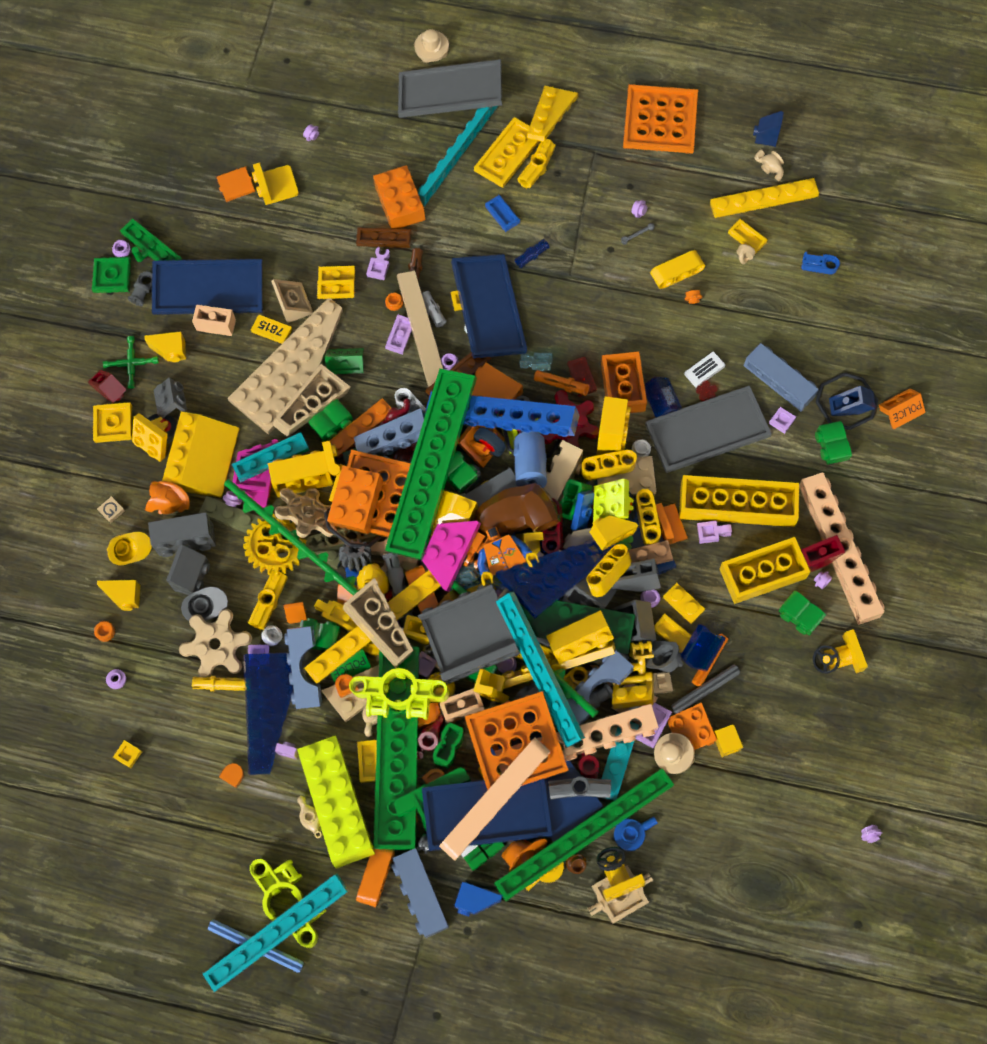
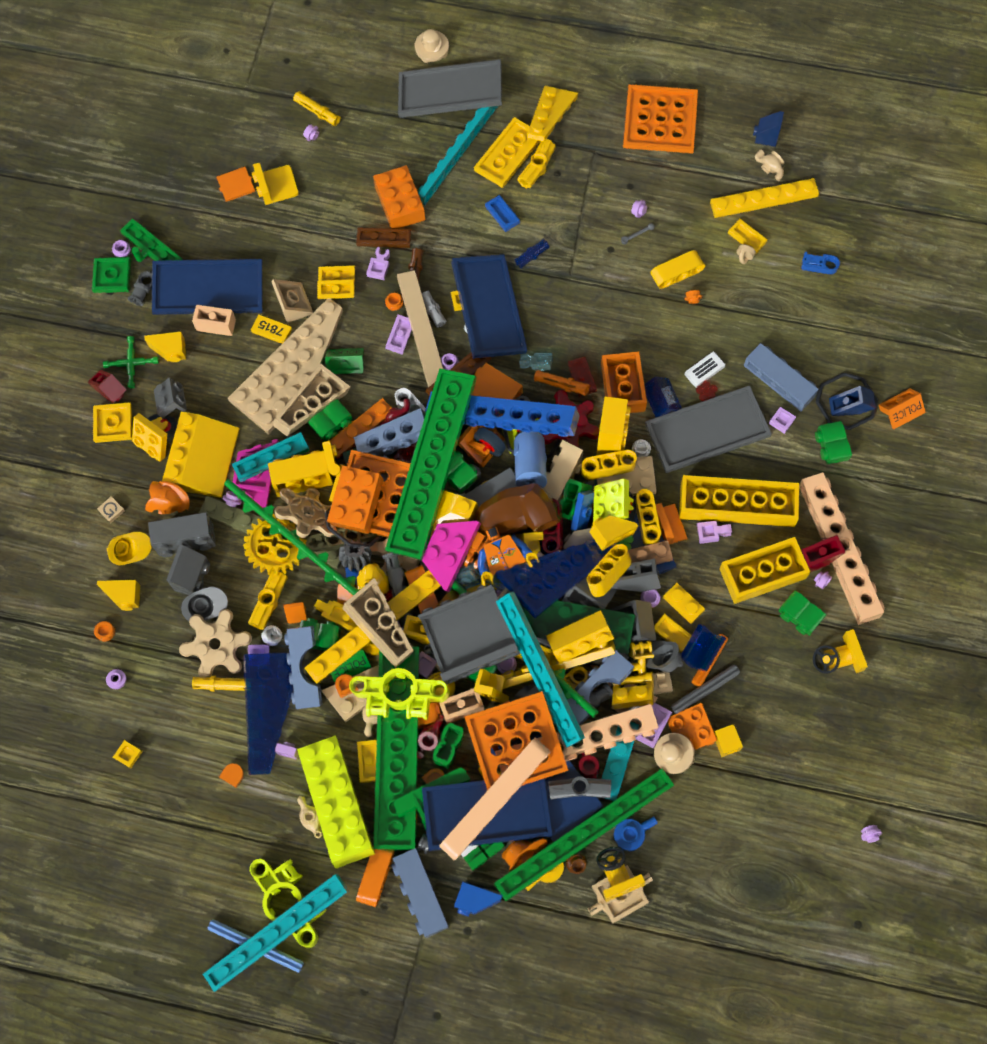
none -> yellow pin [293,91,340,126]

